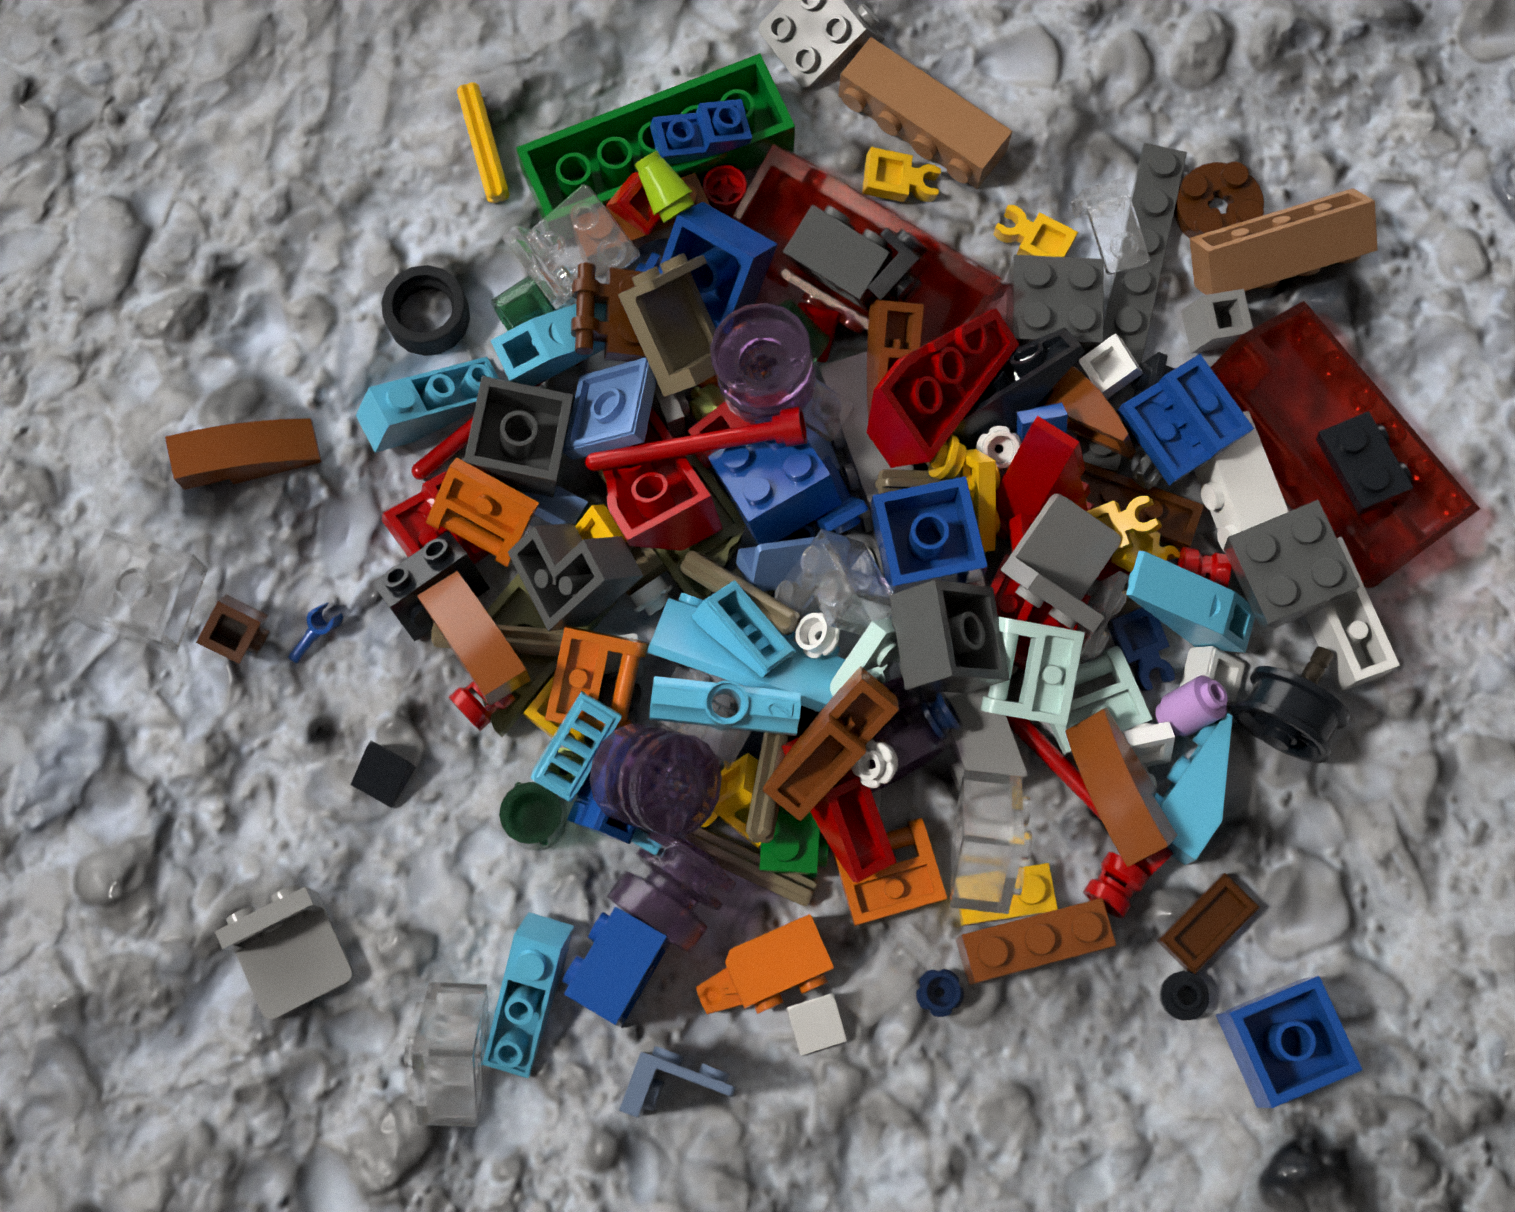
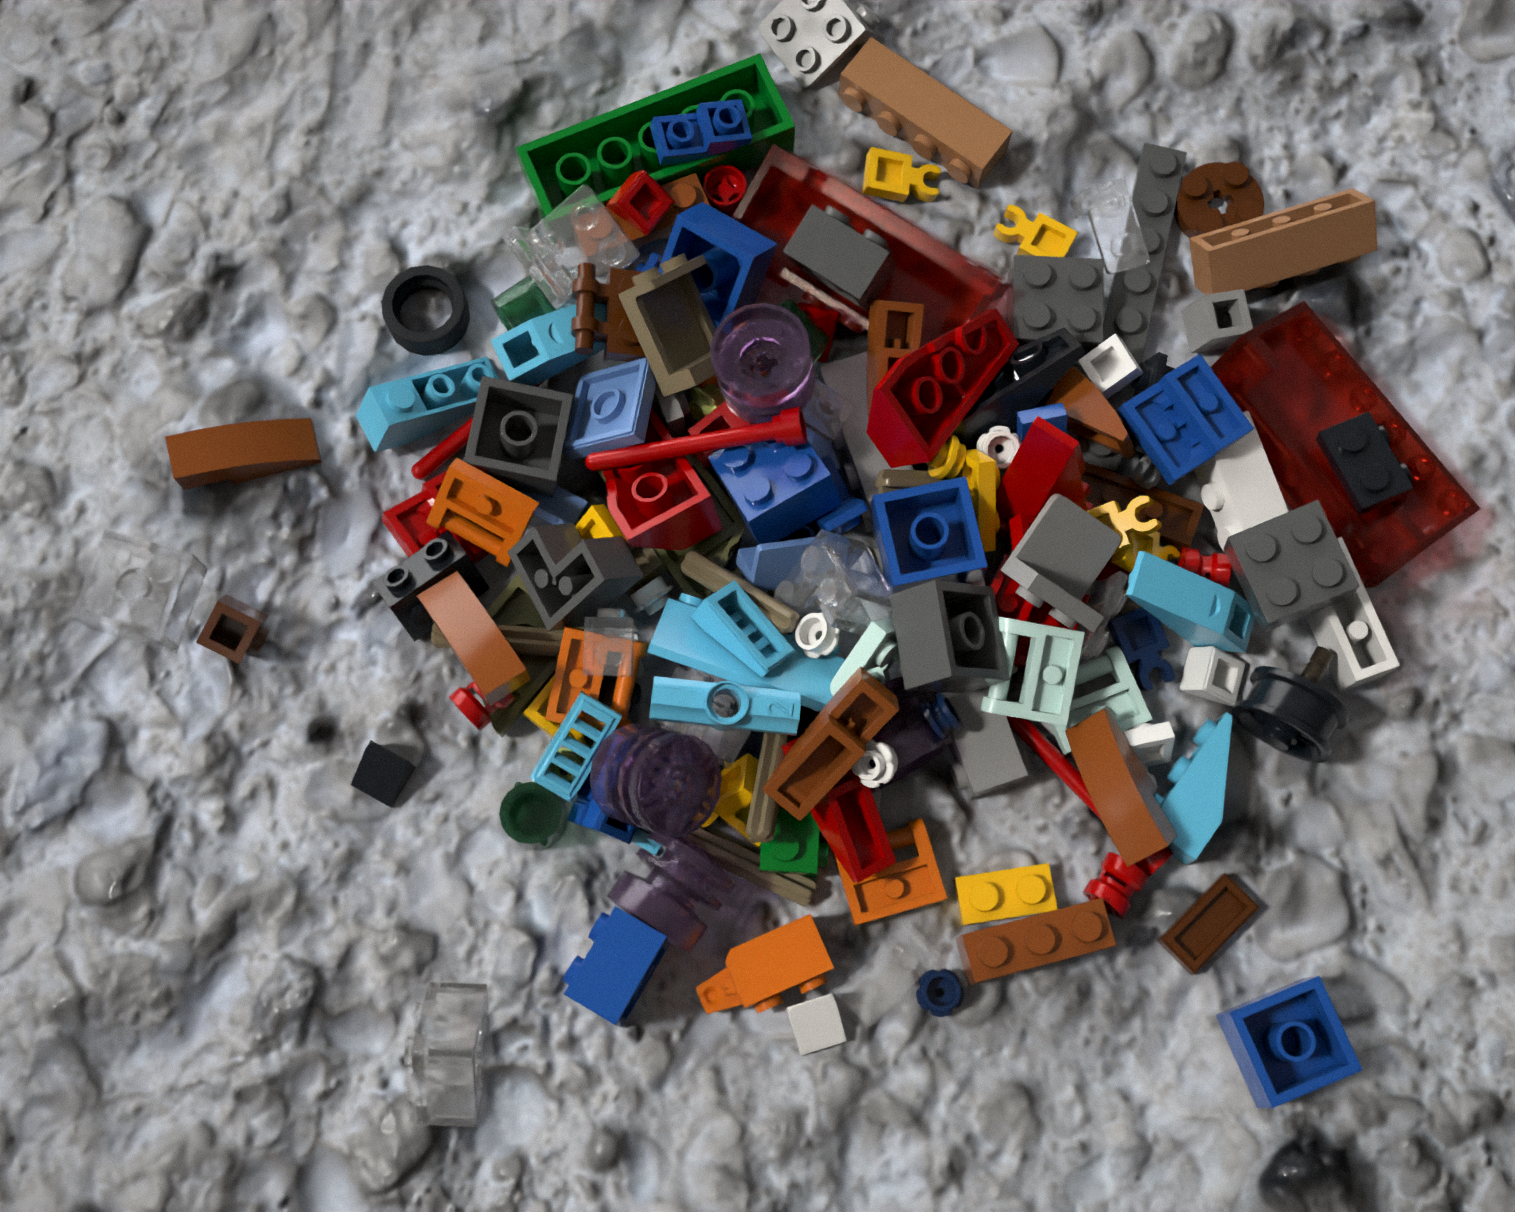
light grey bracket [215,885,354,1020] -> none
blue hand [288,602,343,663] -> none
yellow axle [457,82,510,203] -> none
medium azure slope [482,912,574,1078] -> none
sand blue bracket [619,1046,736,1118] -> none
lime cone [634,151,695,223] -> none
black bracket [867,227,932,302] -> none
clear brick [950,770,1032,914] -> none
lavender brick [1155,675,1228,737] -> none
black plate [1160,971,1209,1021] -> none
none -> clear bracket [583,608,641,677]

